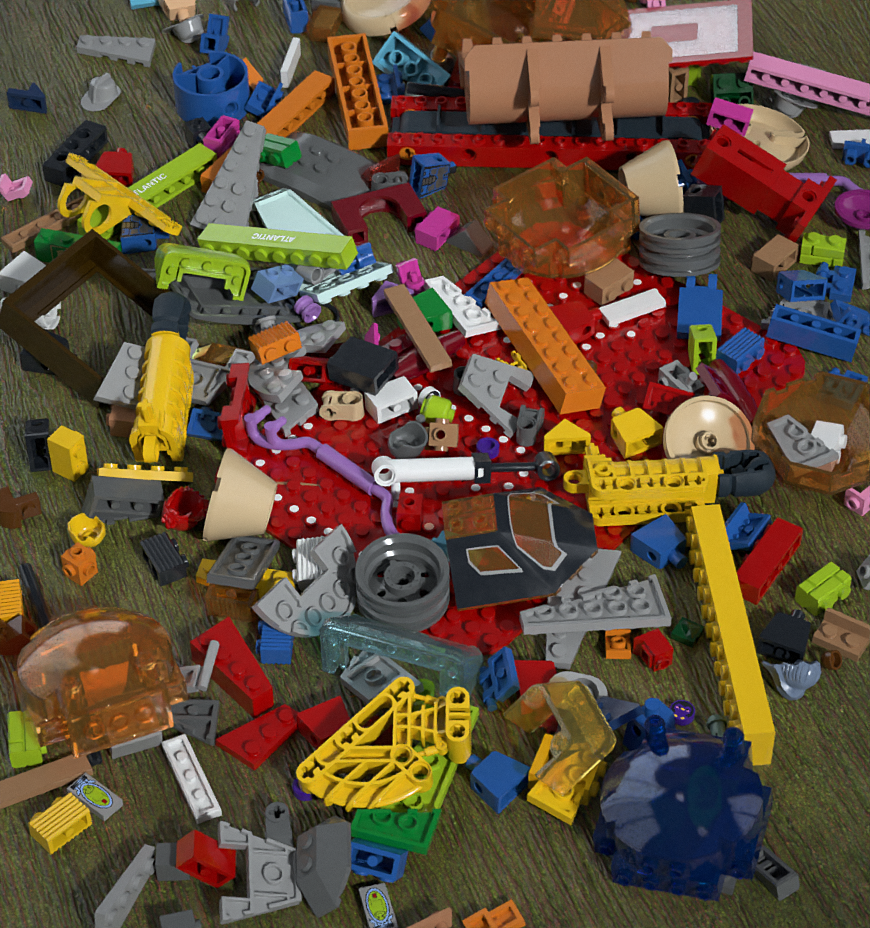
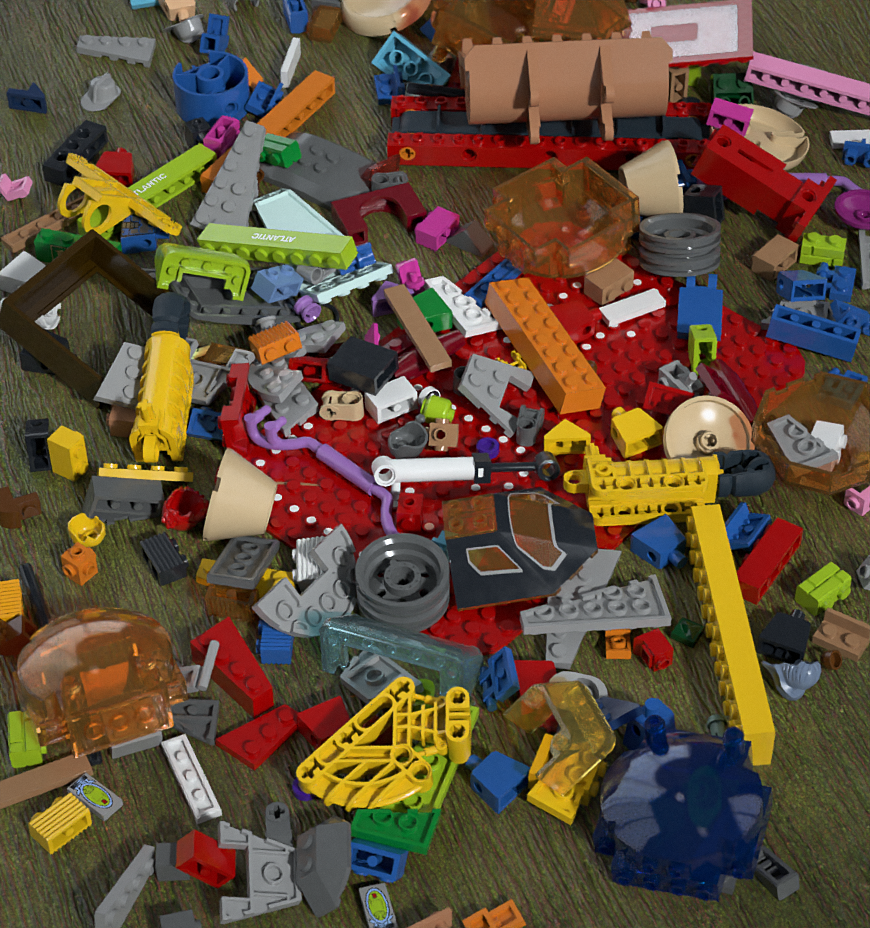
orange brick [327,33,388,150] -> none
blue torso [409,153,456,199] -> none
dark purple tile [670,700,695,726] -> none
blue brick [716,327,765,374] -> none

